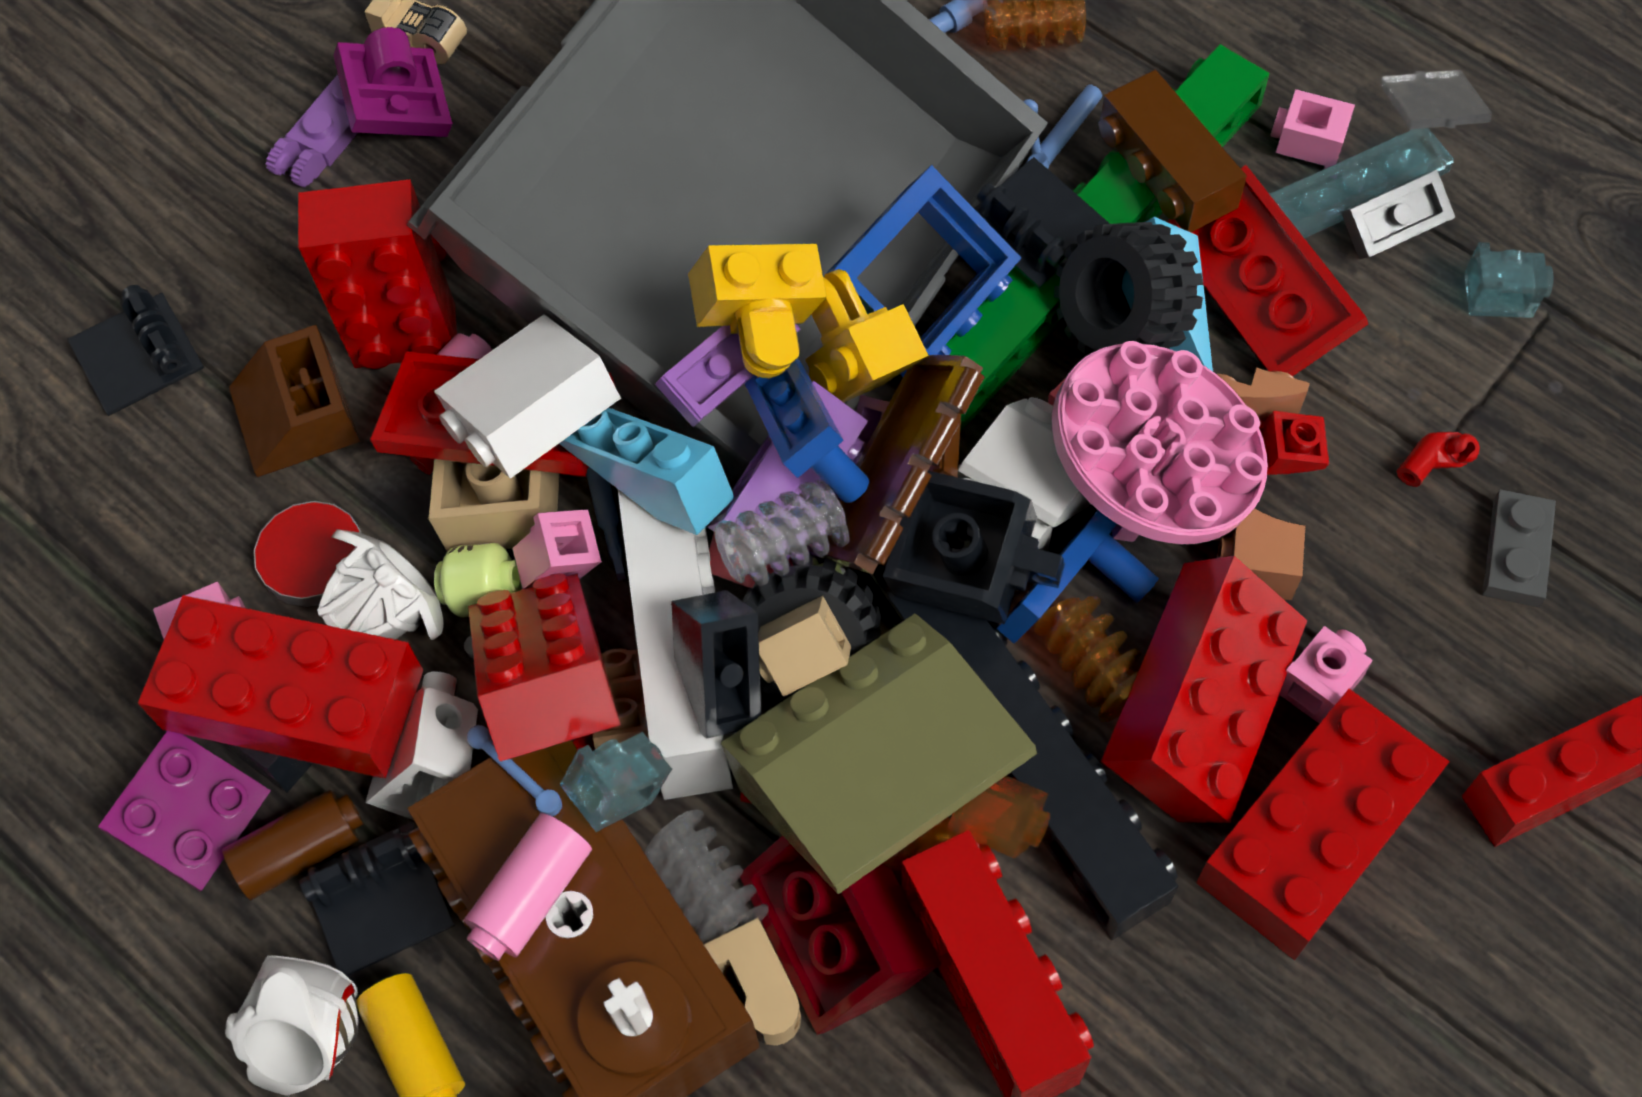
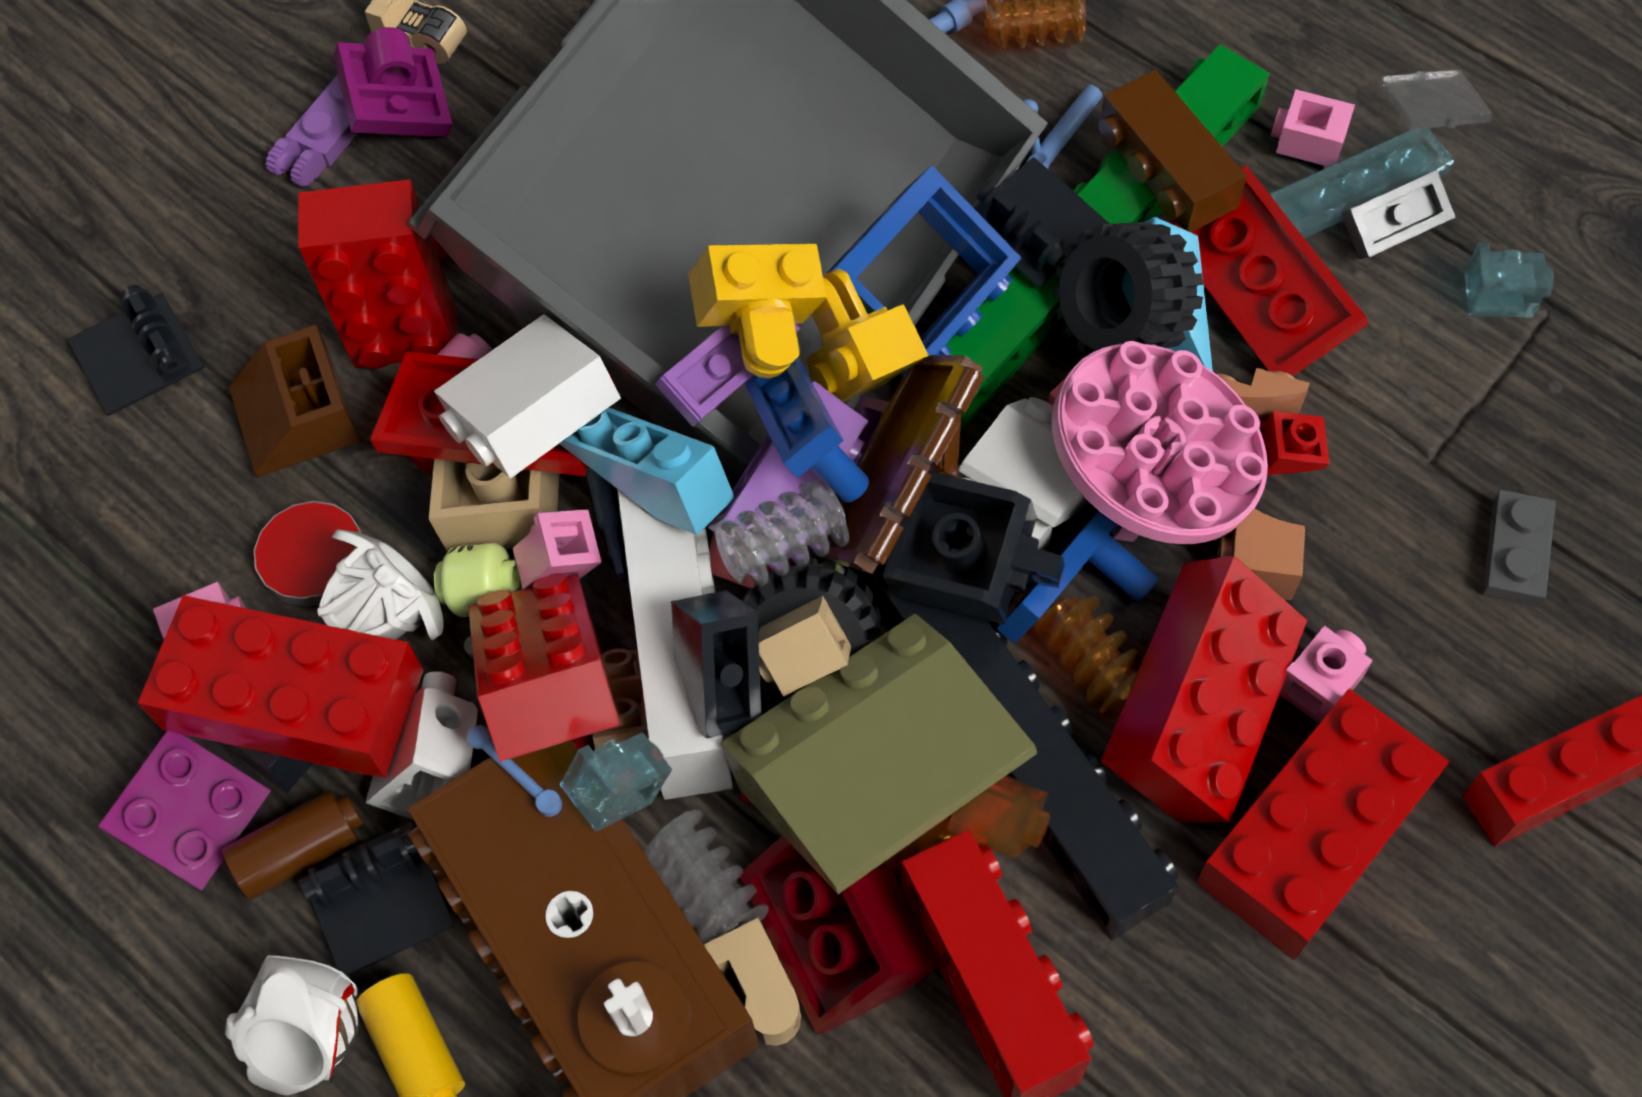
bright pink brick [464,813,592,961] -> none
red arm [1396,432,1480,487] -> none

